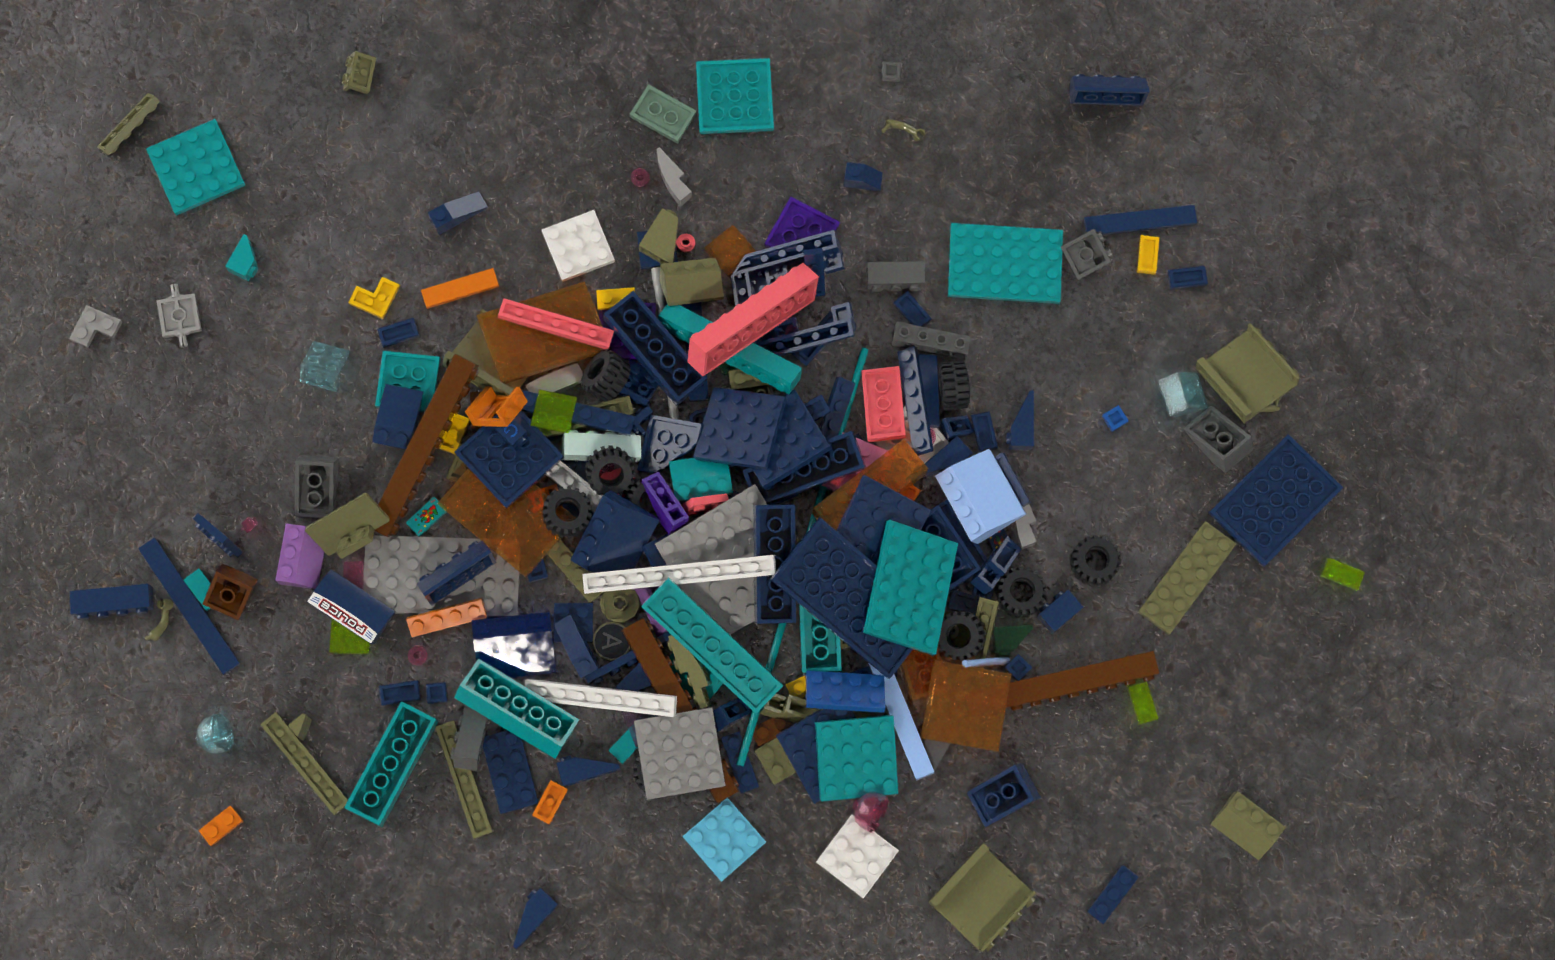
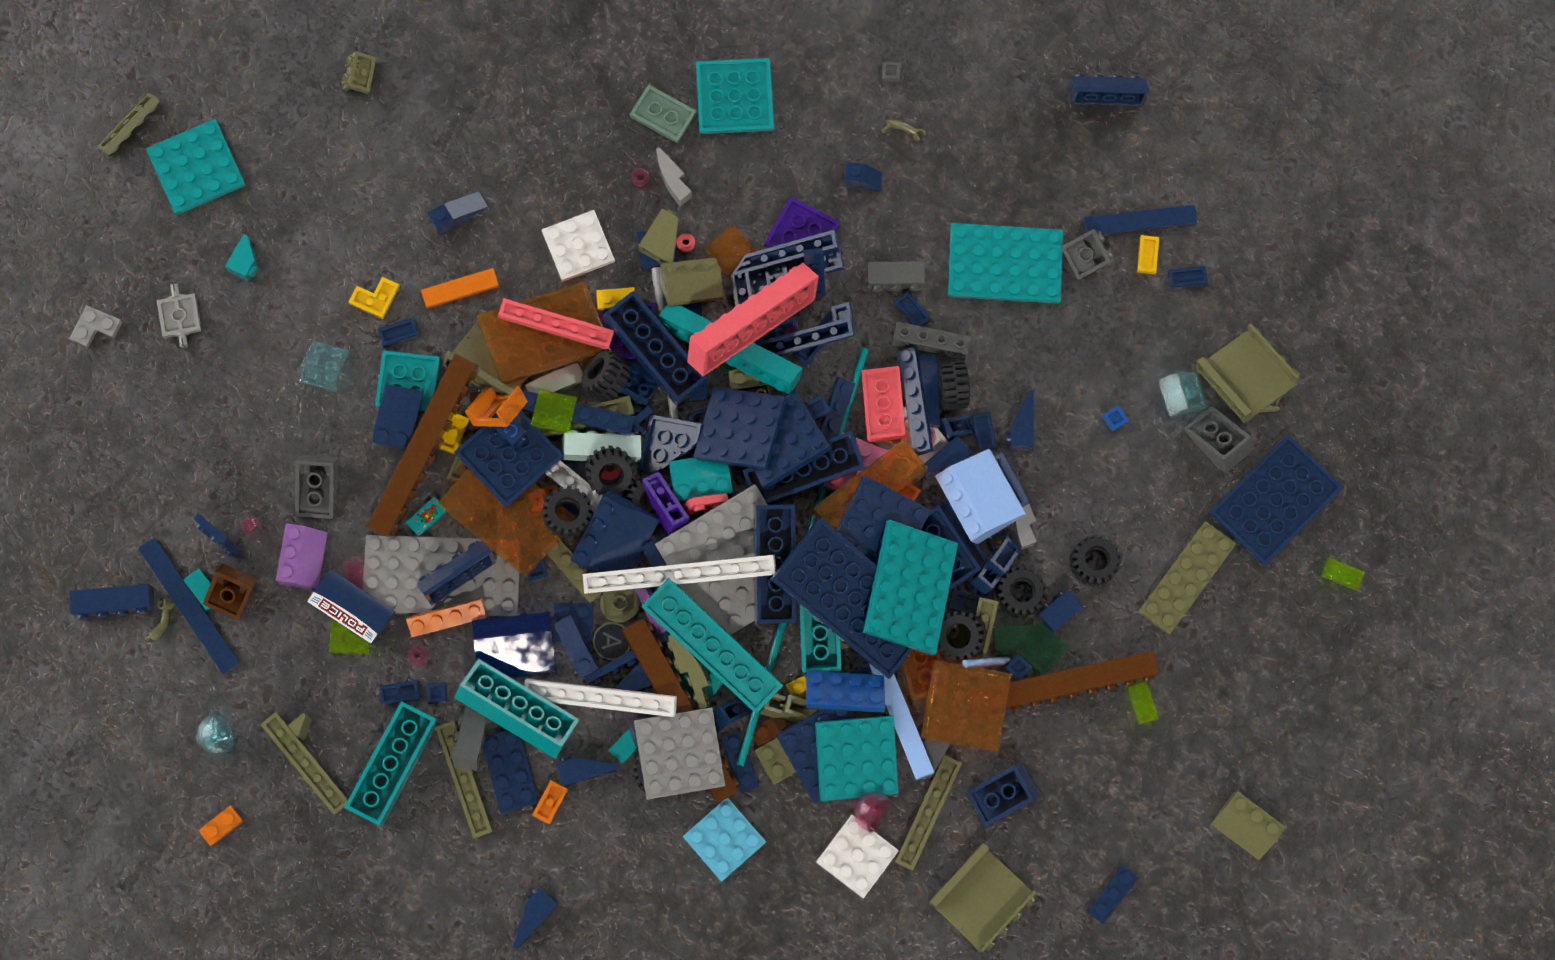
olive bracket [305,493,390,559] -> none
none -> olive plate [895,755,962,871]
none -> clear green plate [1014,621,1069,675]

